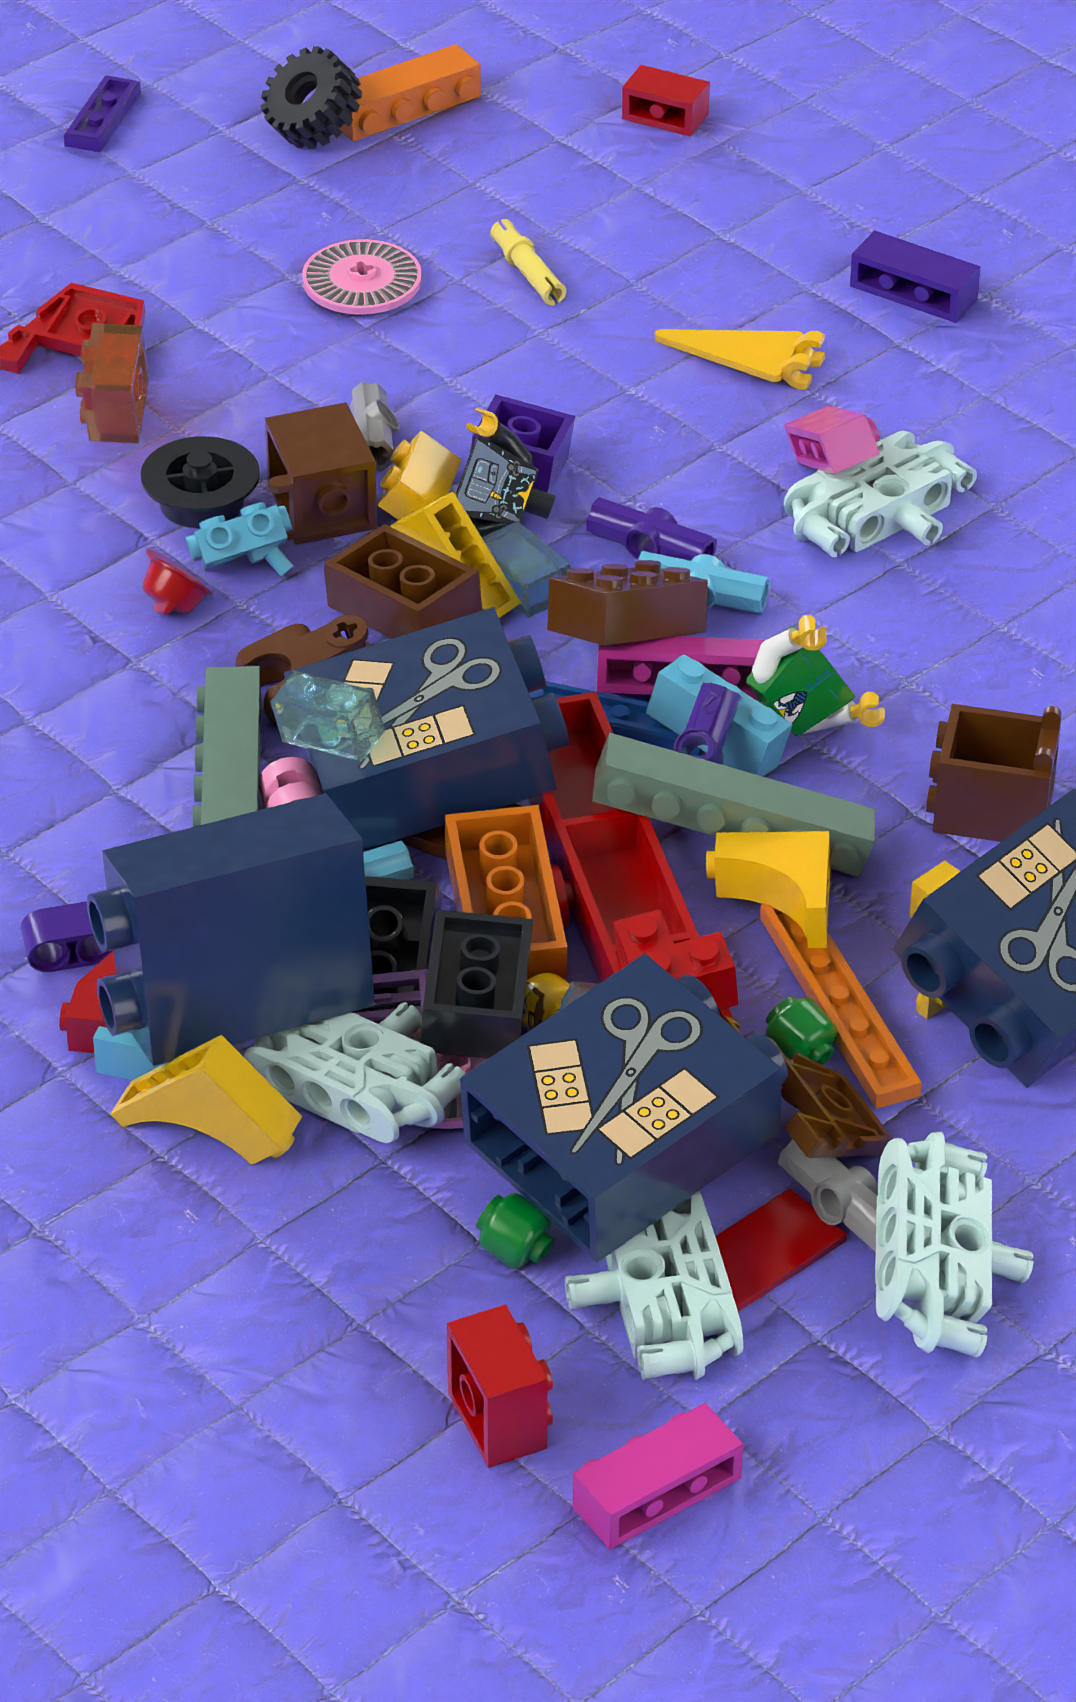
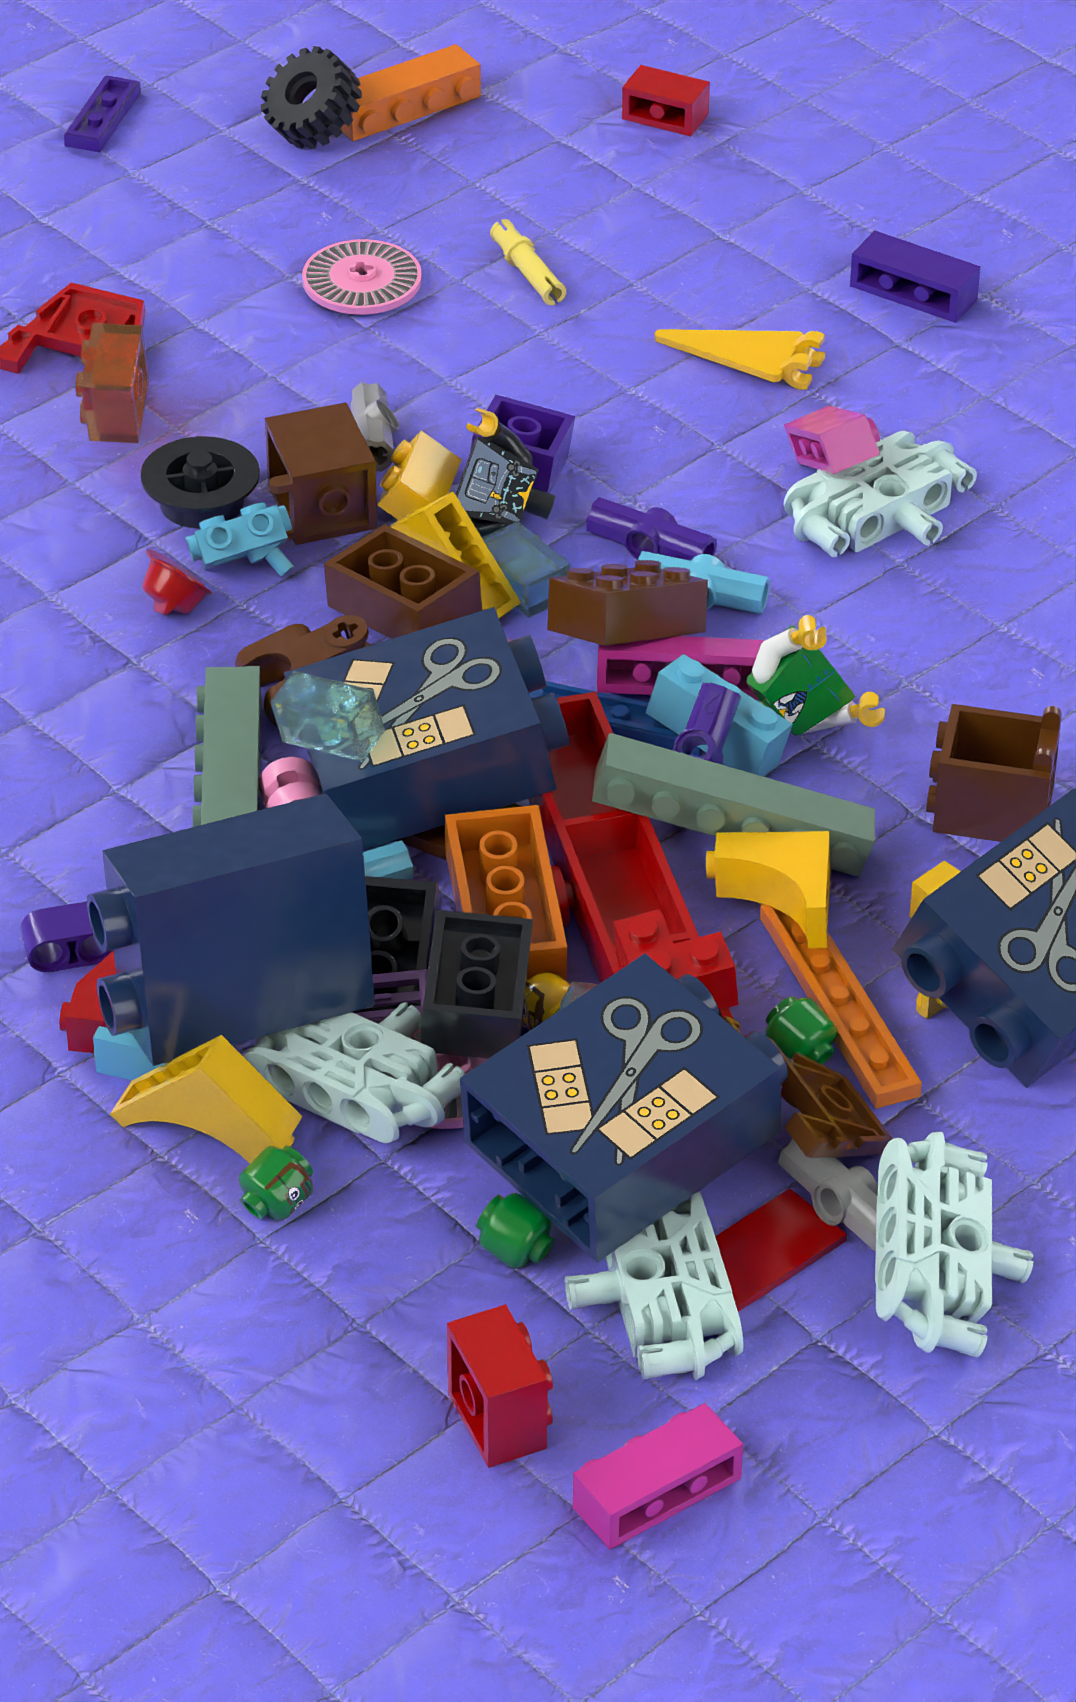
none -> green head [239,1145,314,1221]

